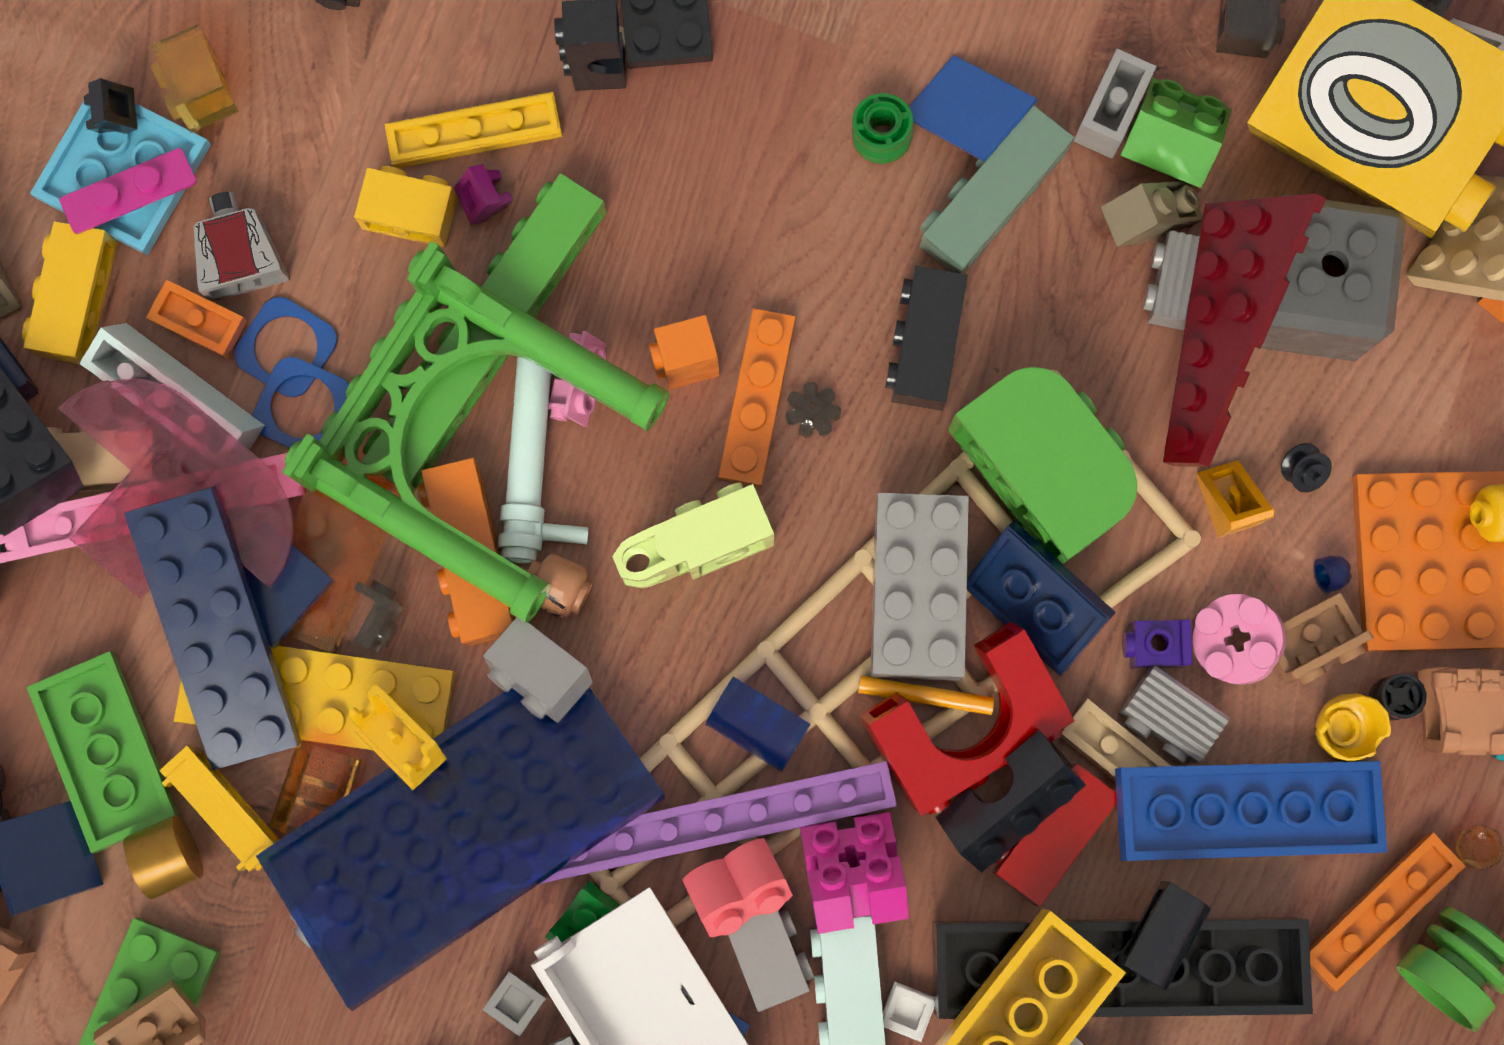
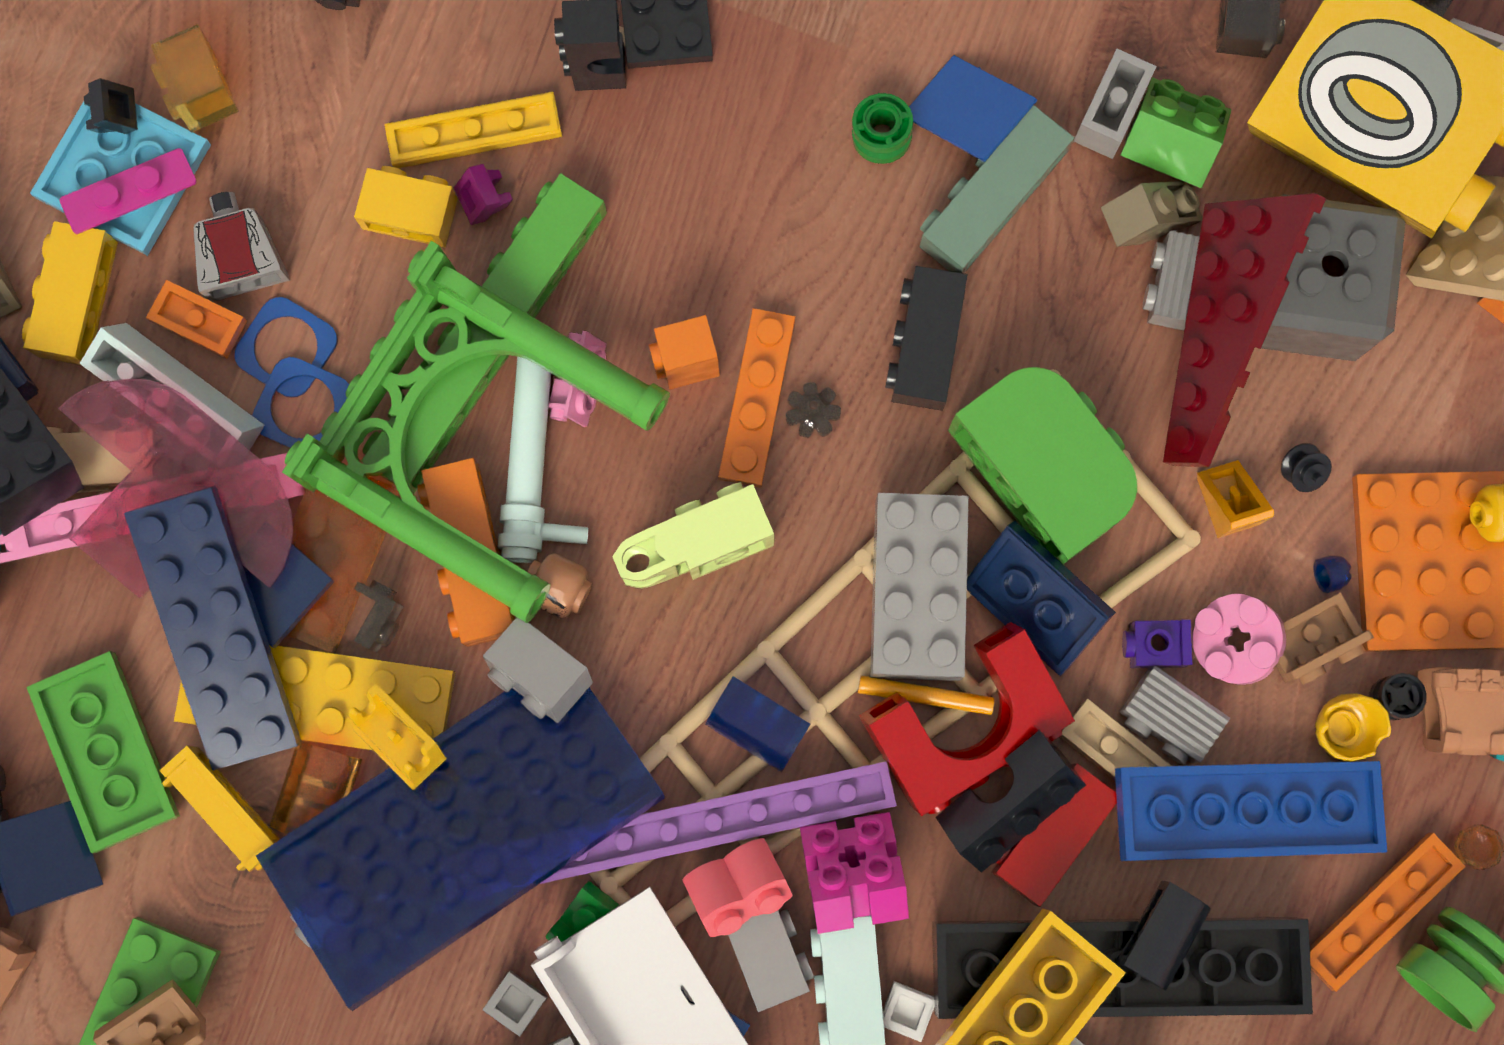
pearl gold piece [123,815,203,900] -> none

